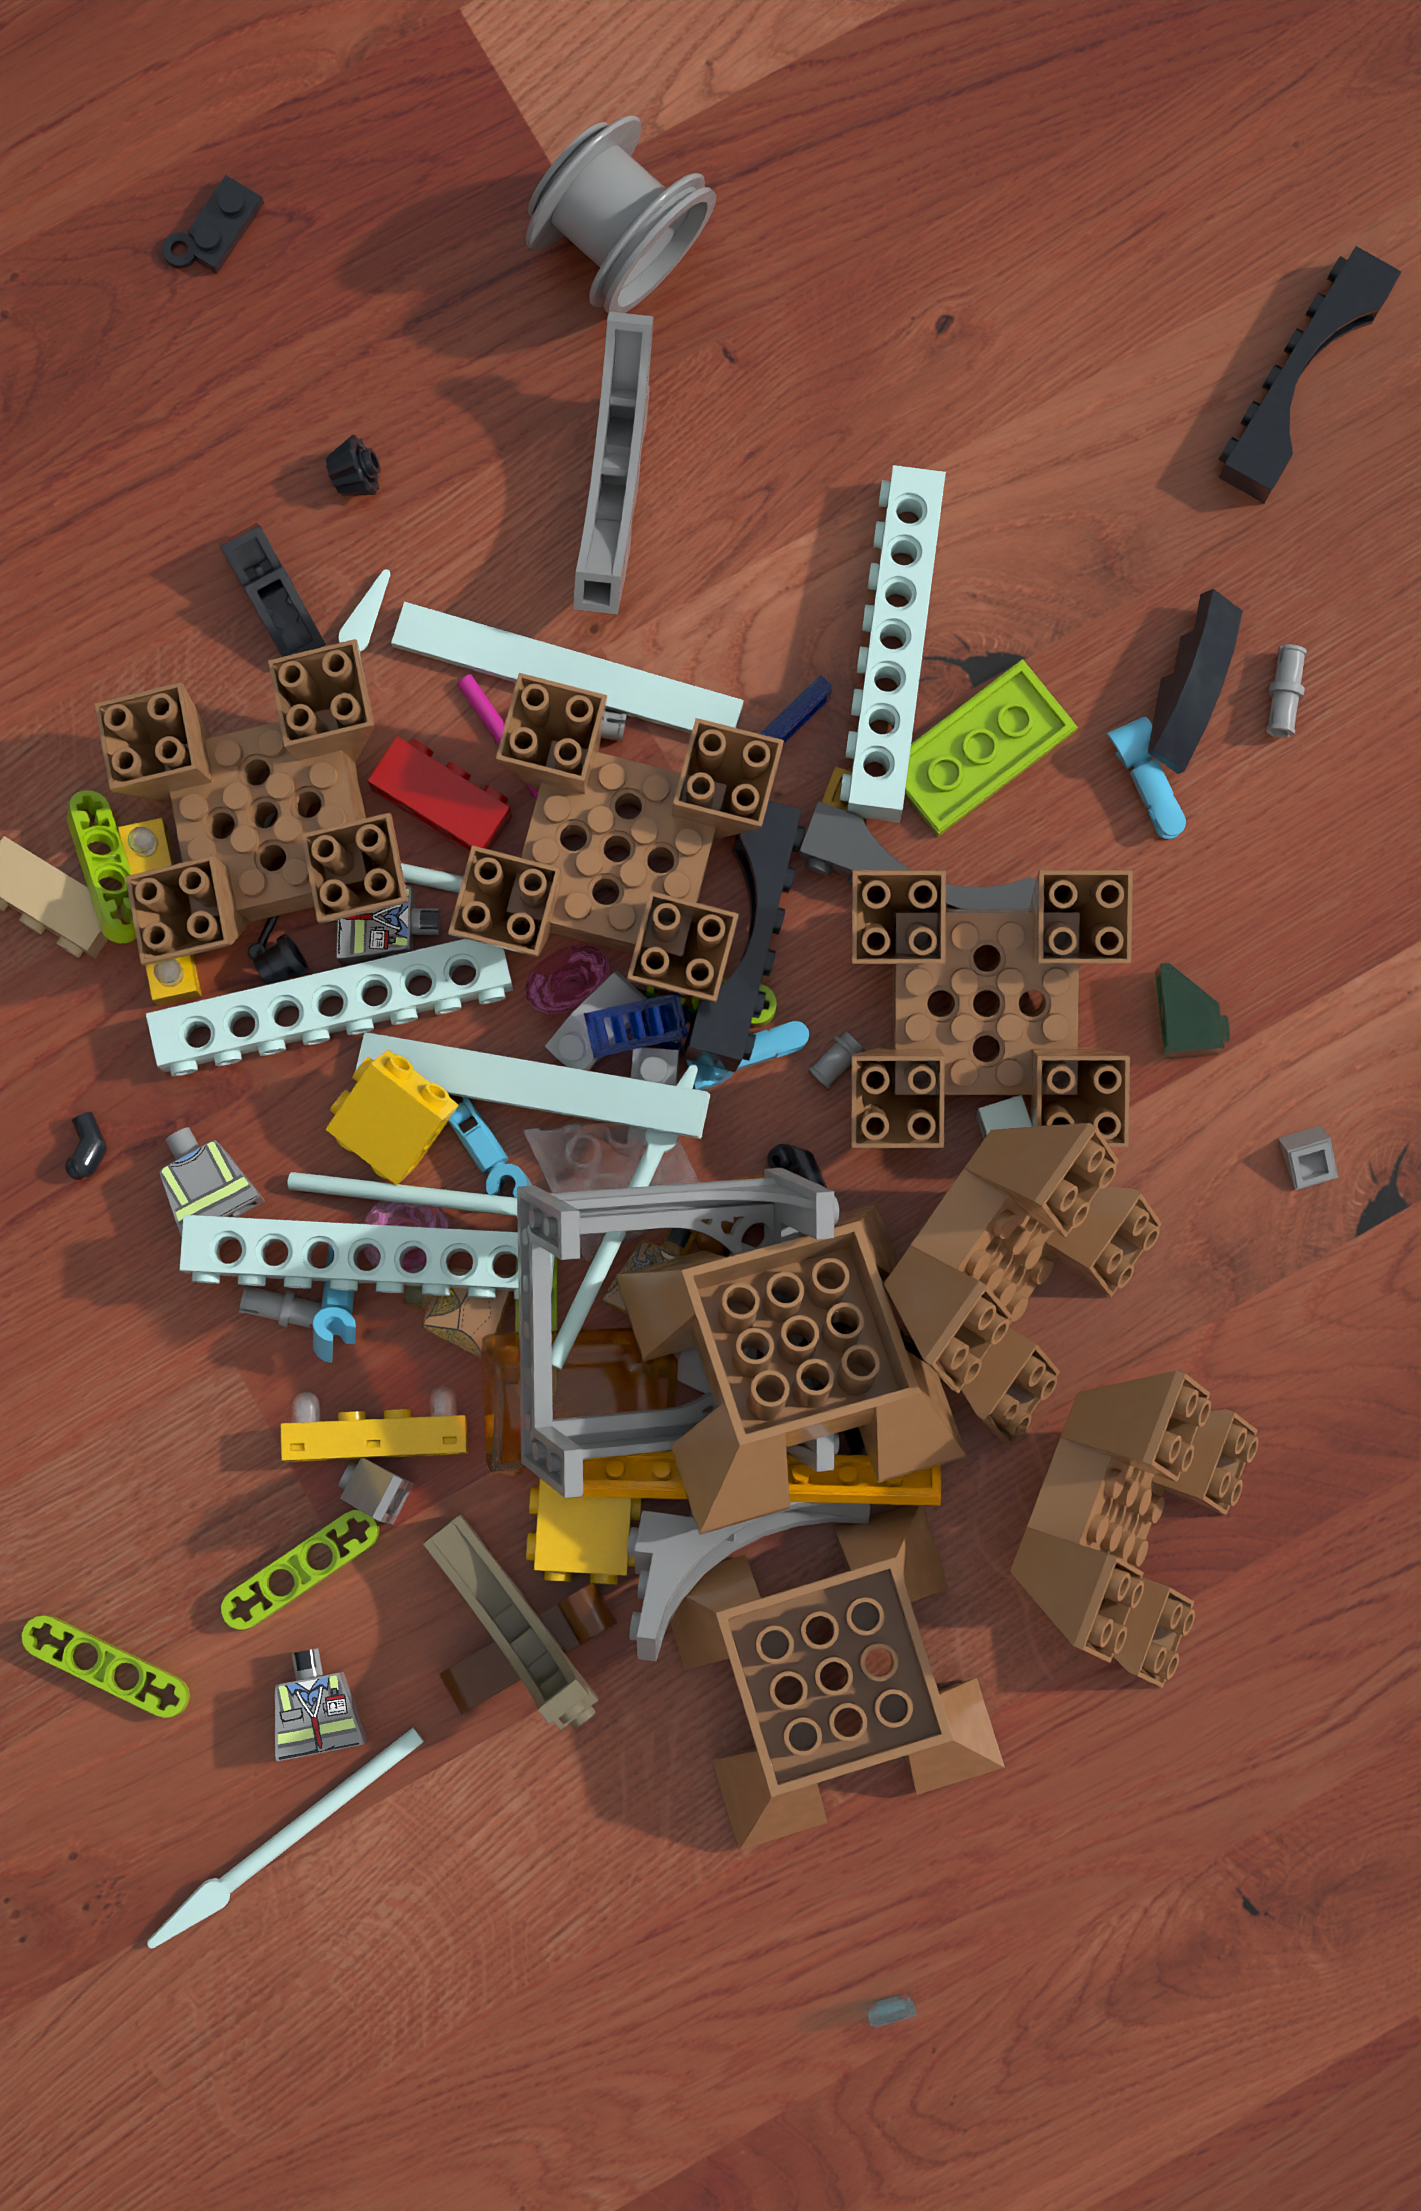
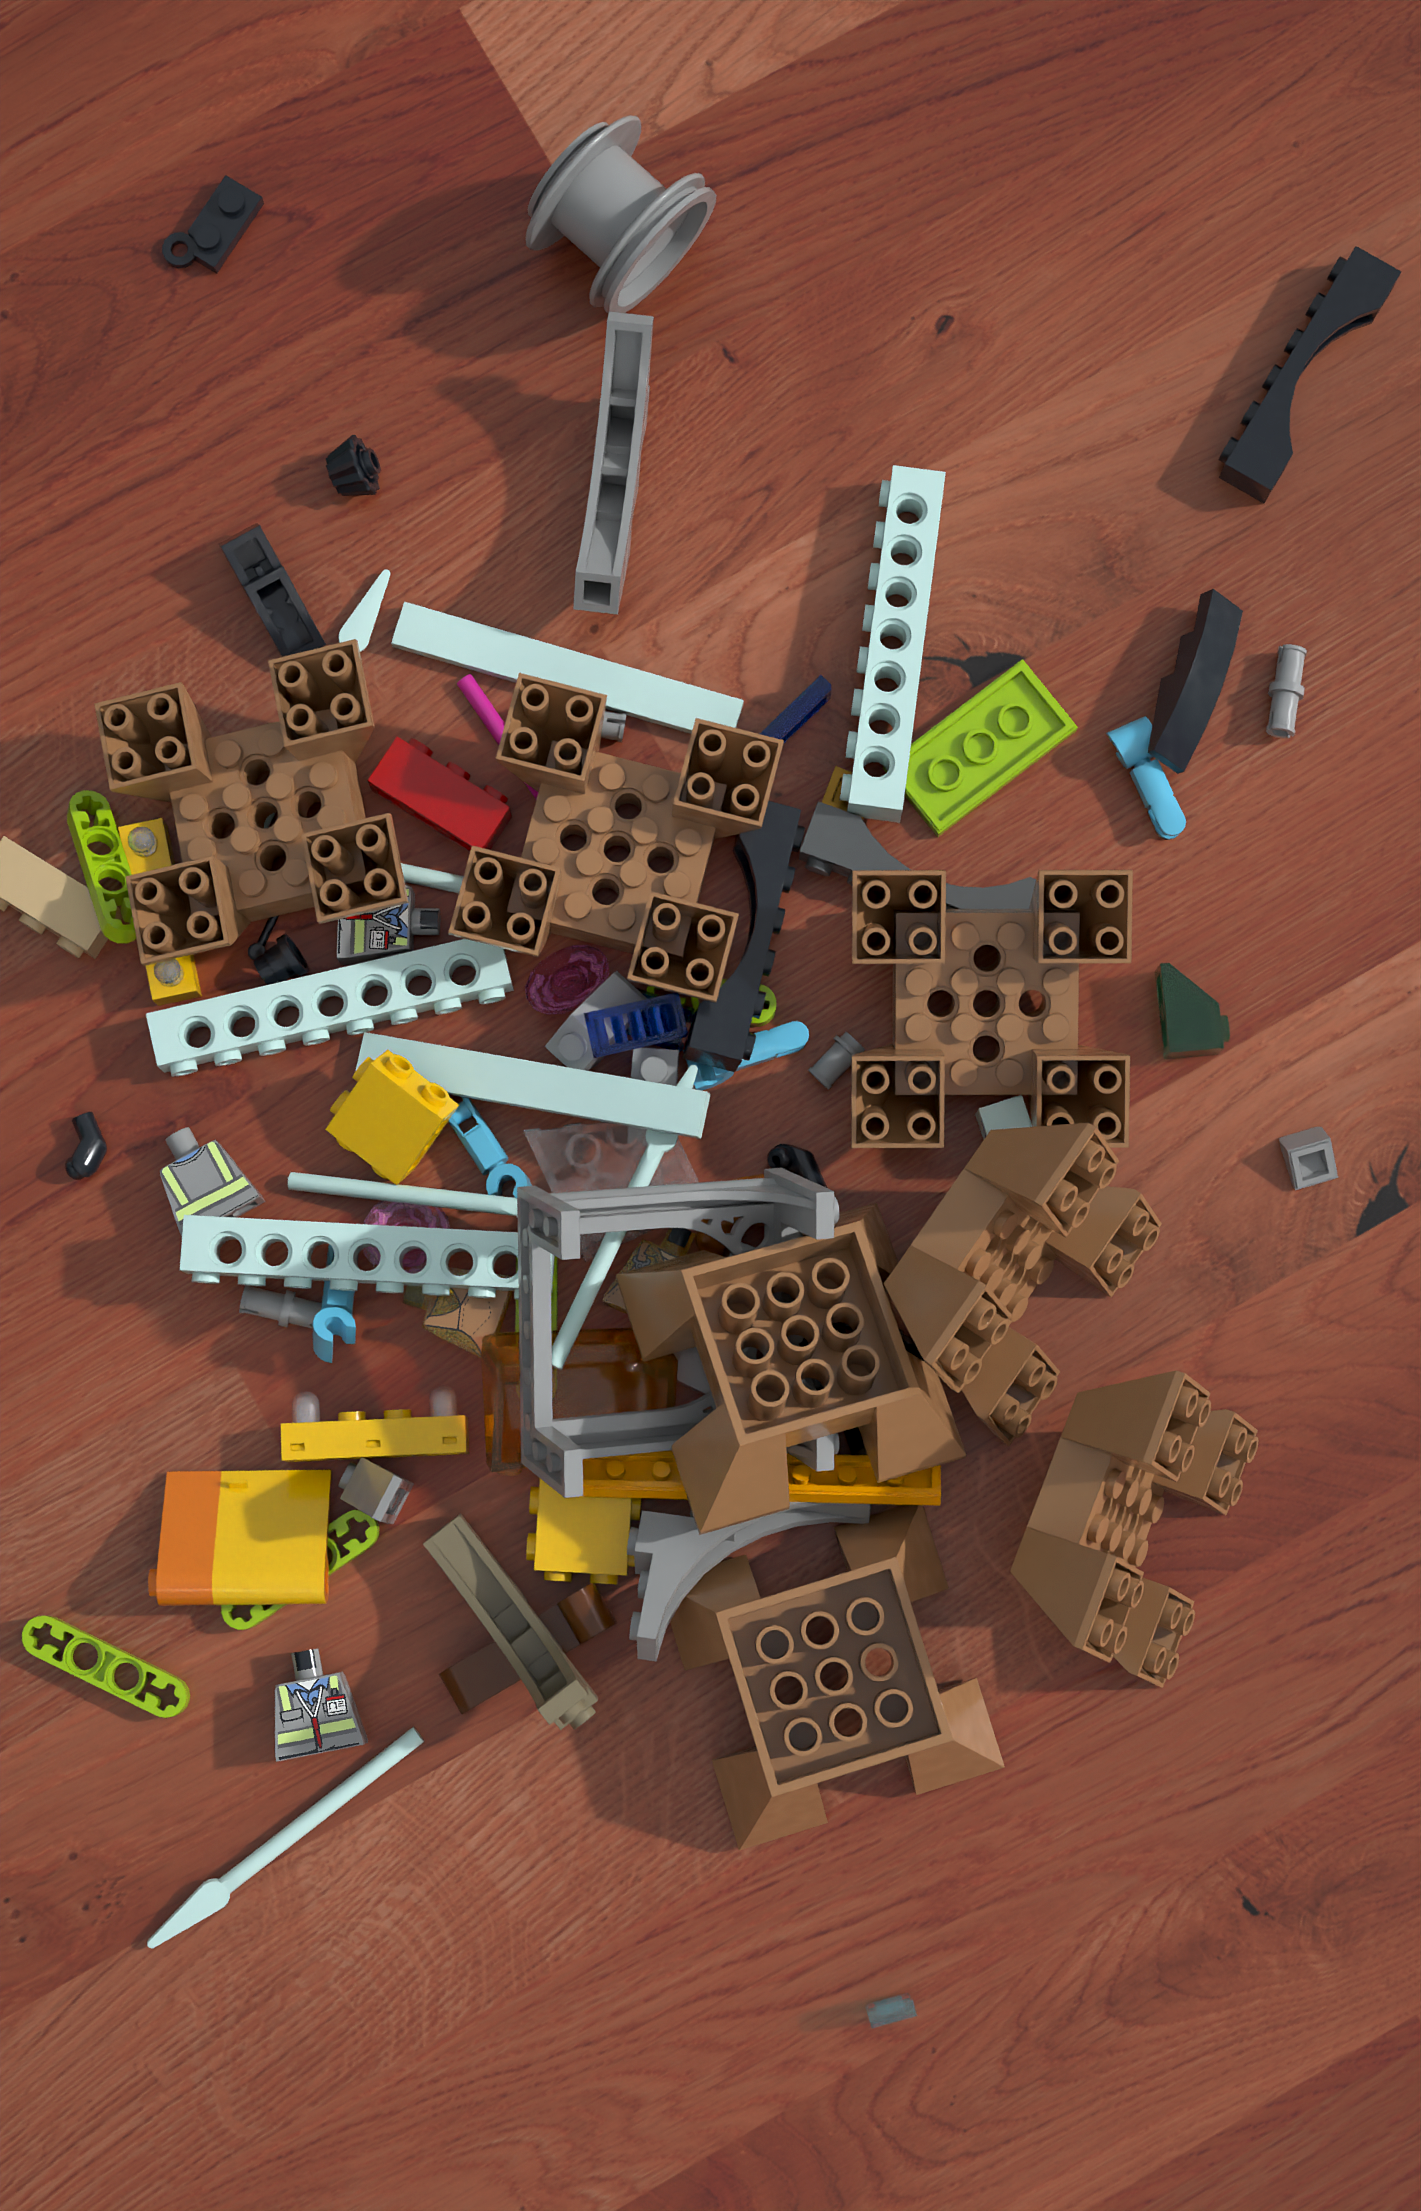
none -> yellow door [148,1470,332,1606]

